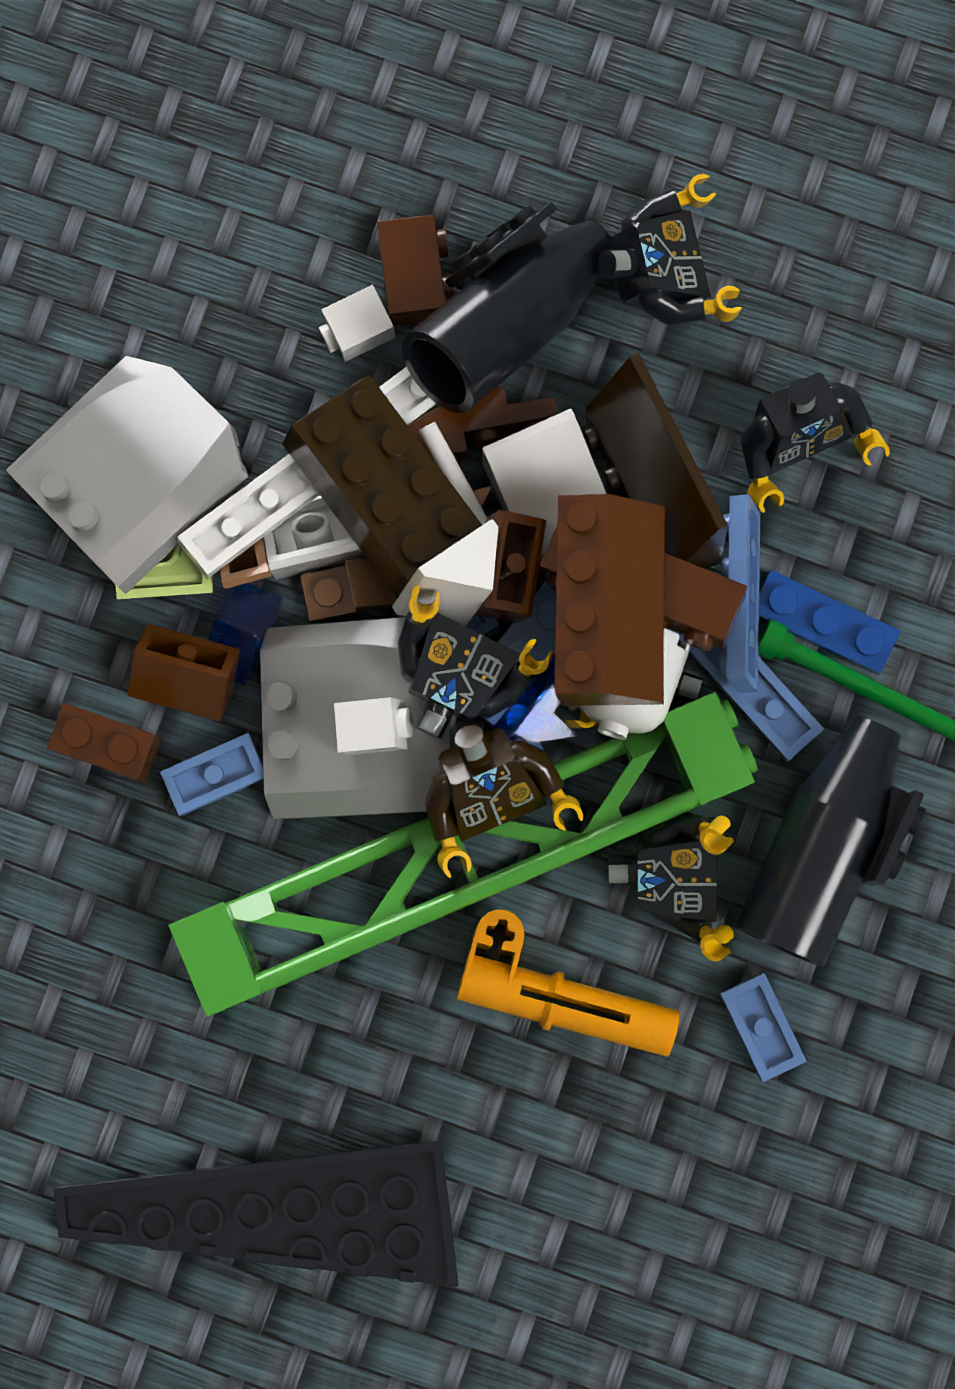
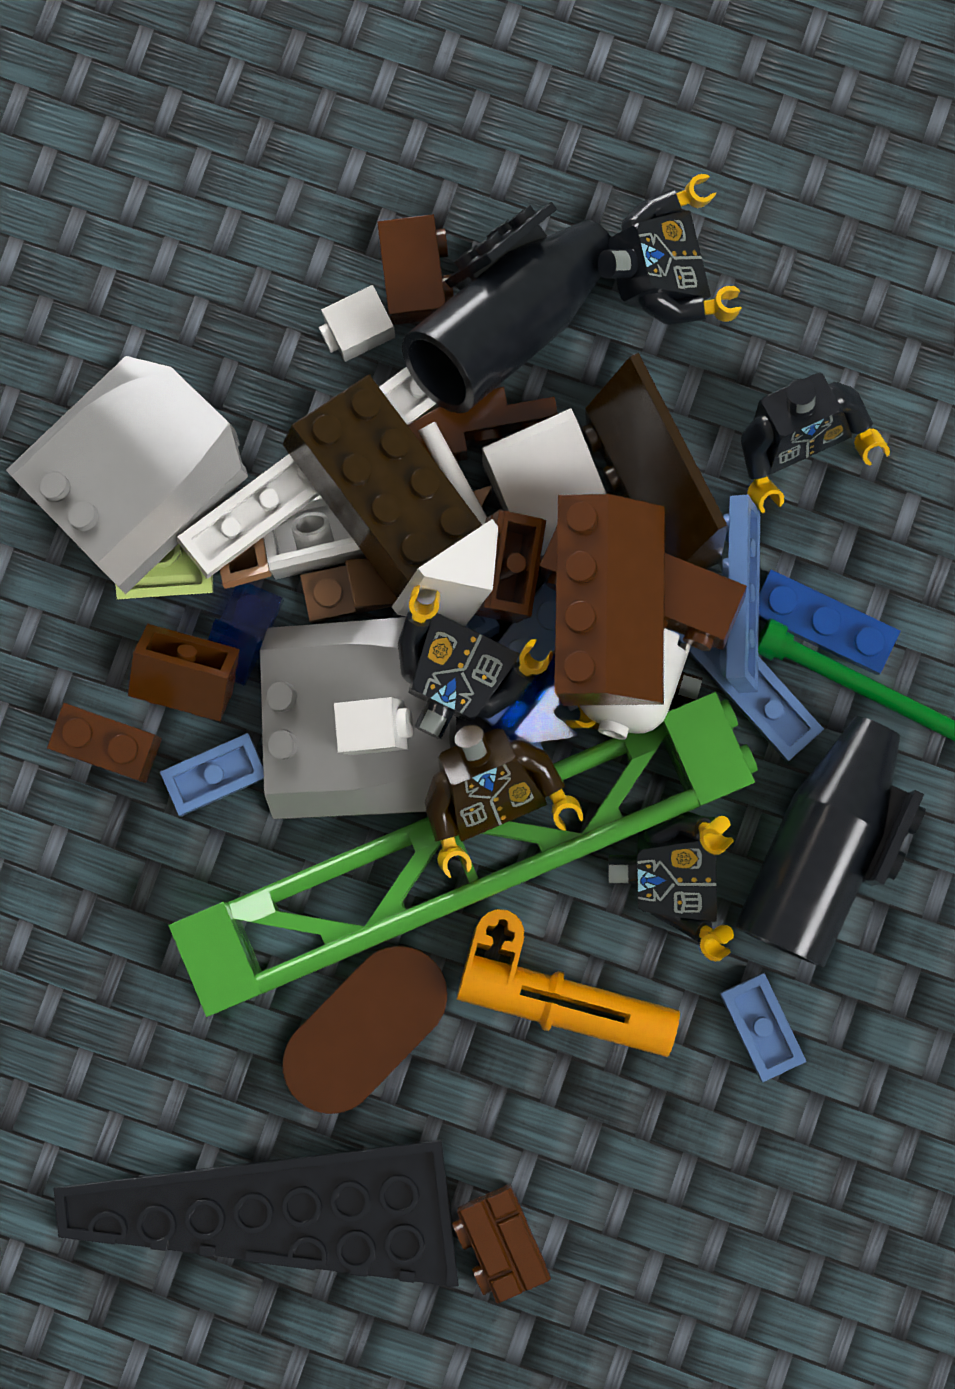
none -> reddish brown tile [283,946,447,1114]
none -> reddish brown brick [452,1184,551,1303]

